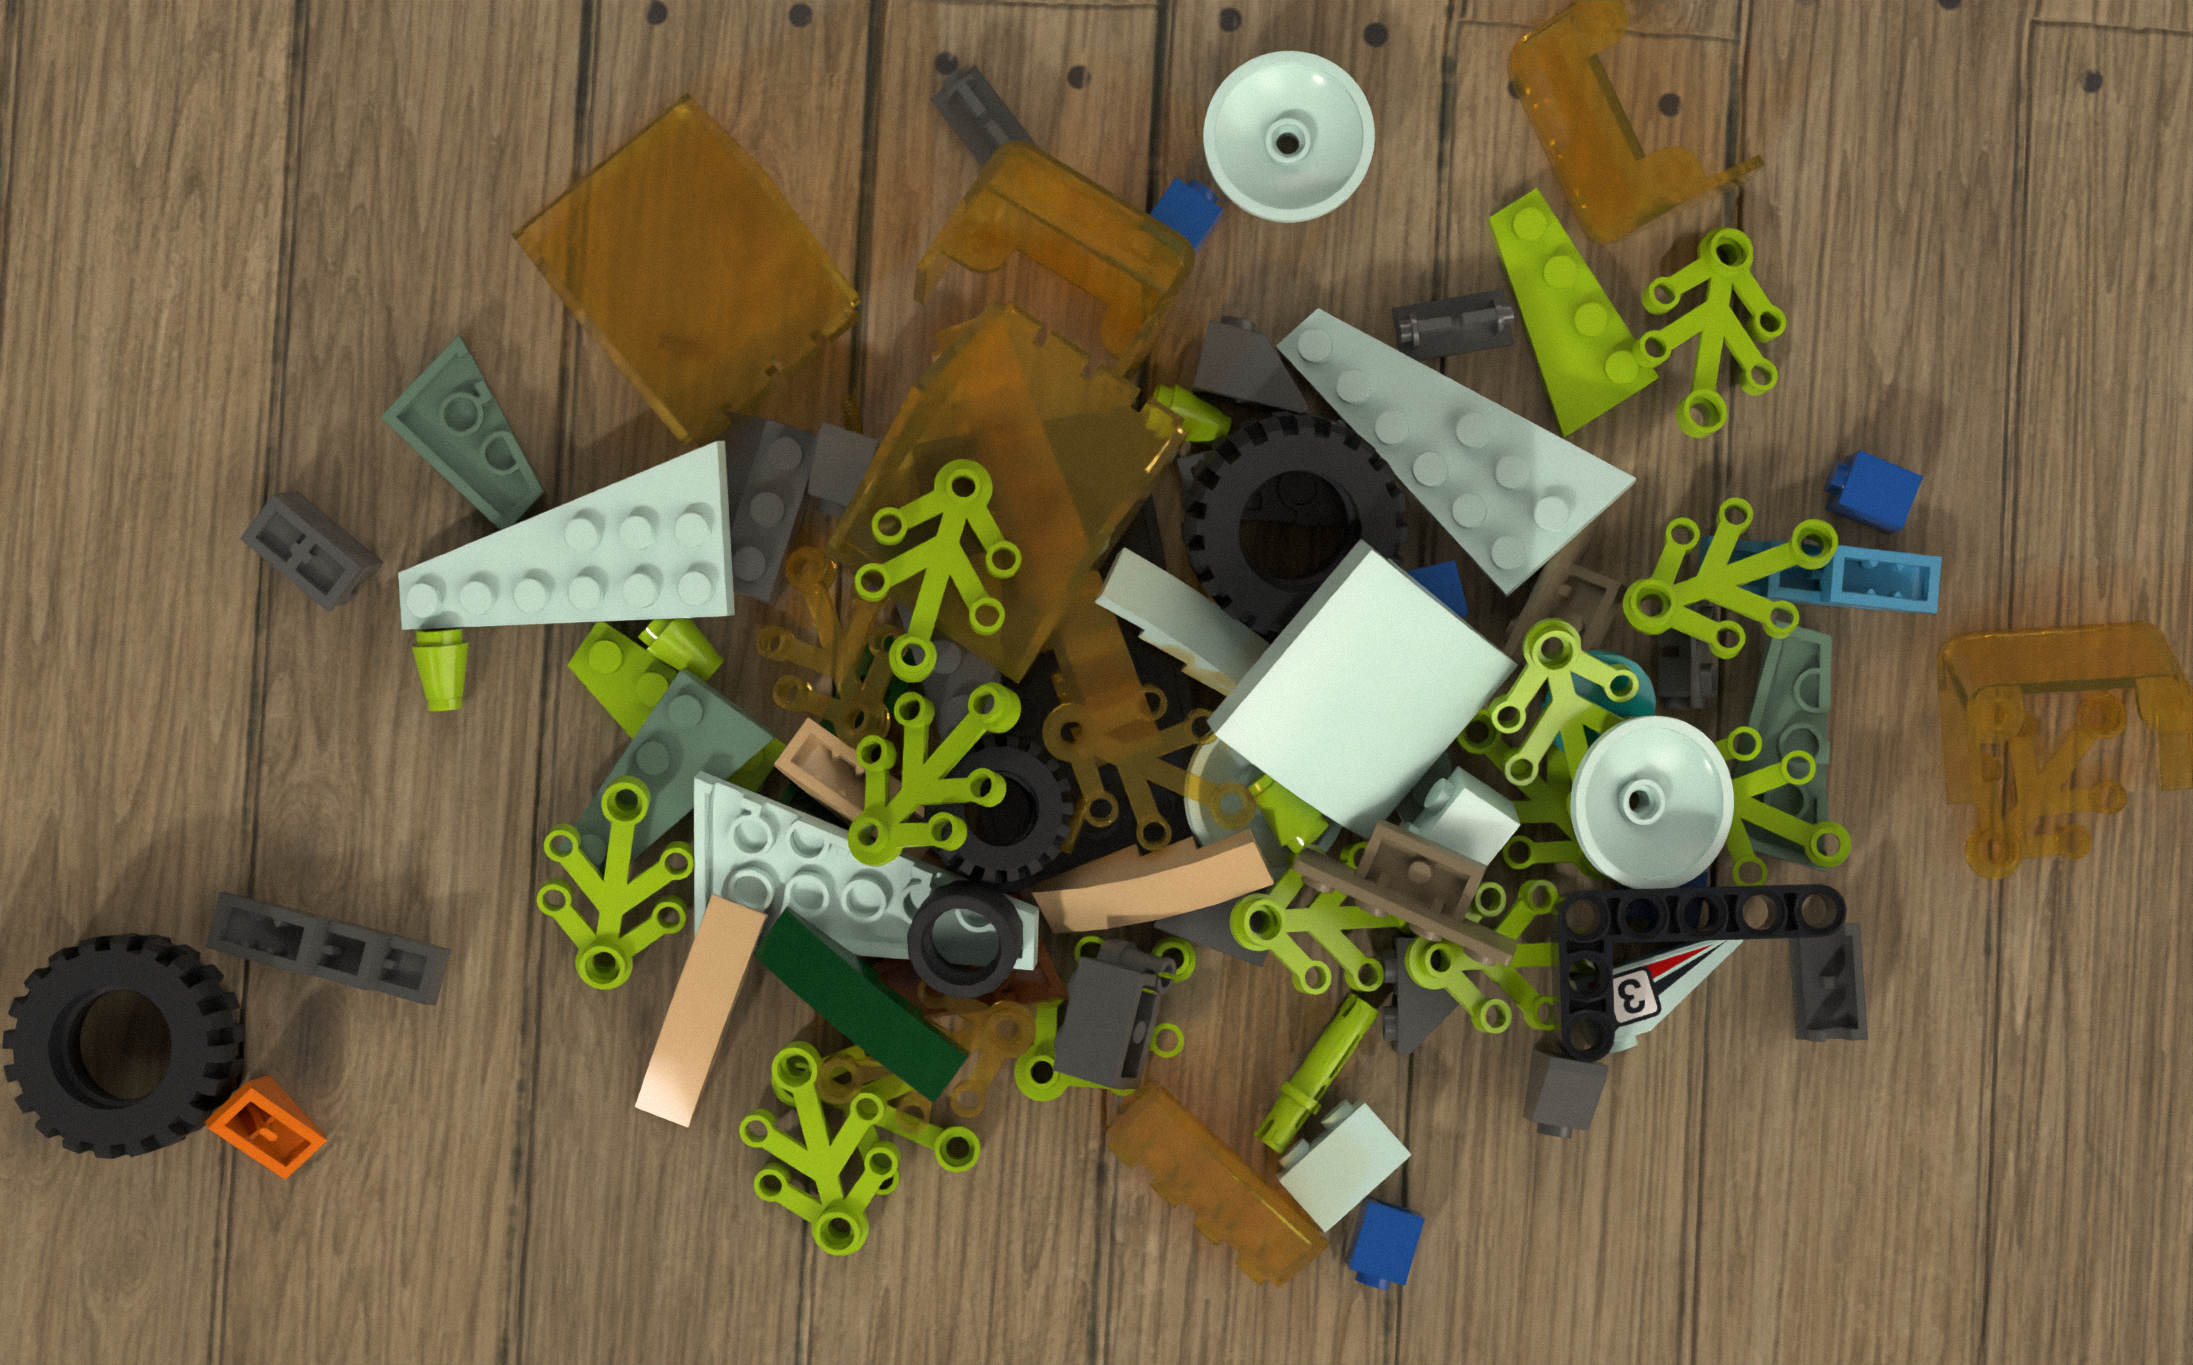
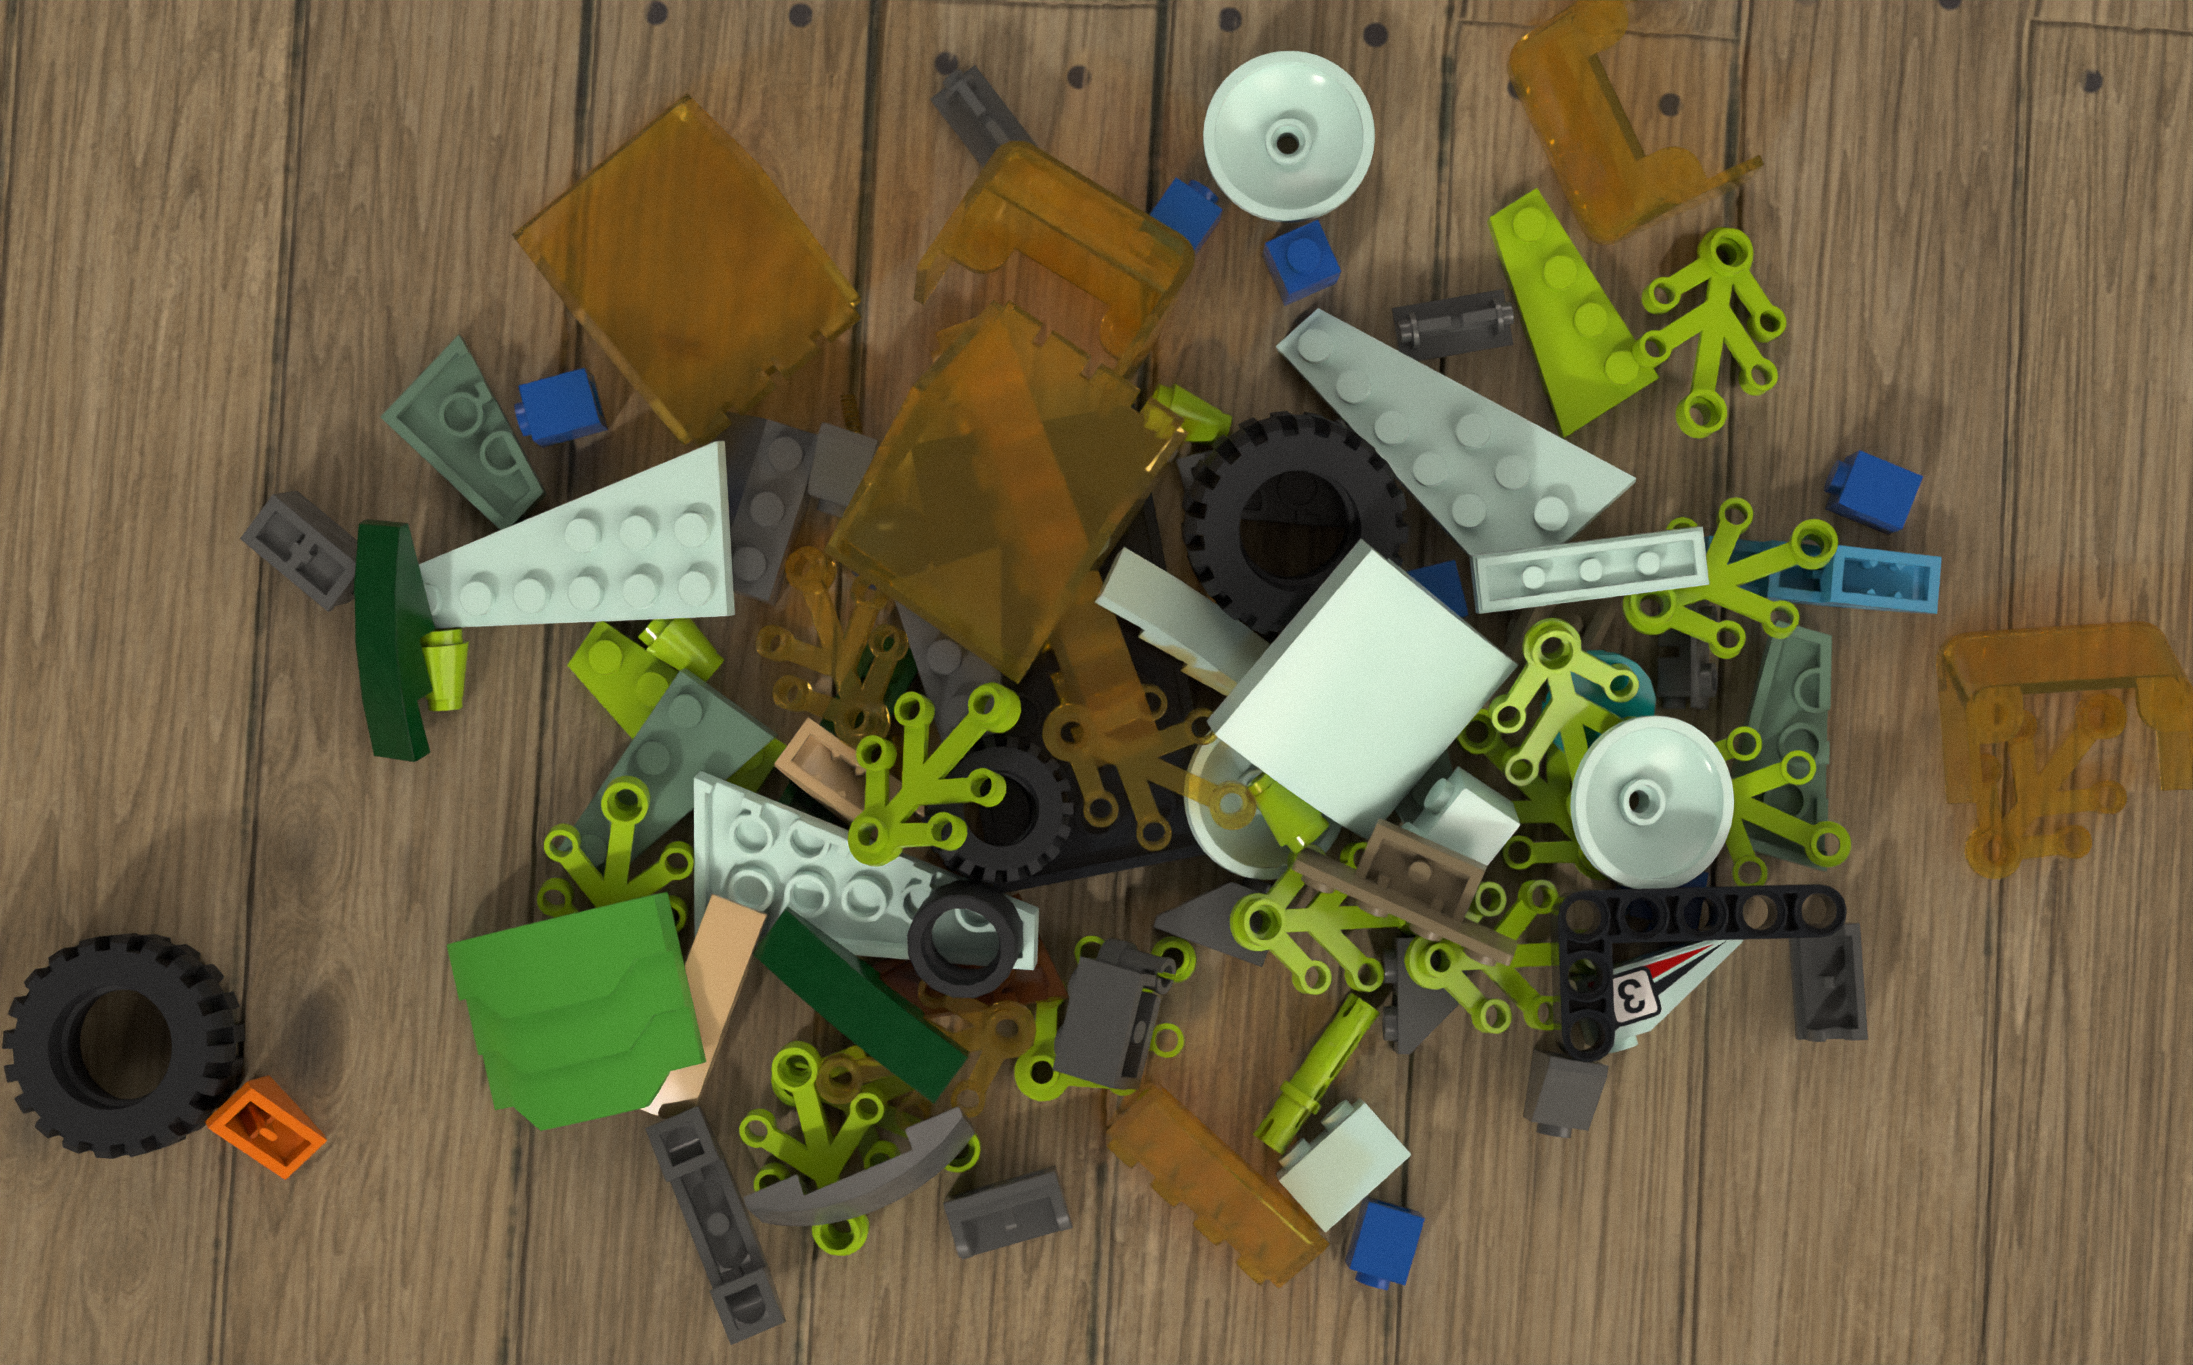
dark grey slope [206,892,451,1005] -> none
lime plant [855,459,1022,683] -> none
tan slope [1030,828,1274,934] -> none
clear yellow leg [1059,795,1093,855] -> none
dark grey slope [1191,316,1307,415] -> none
none -> dark green slope [354,519,435,762]
none -> bright green slope [447,892,706,1131]
none -> blue brick [514,367,608,448]
none -> dark grey slope [645,1106,786,1345]
none -> dark grey slope [743,1106,975,1226]
none -> dark grey hinge [943,1165,1073,1260]
none -> blue brick [1262,219,1341,306]
none -> light aqua tile [1469,526,1709,614]

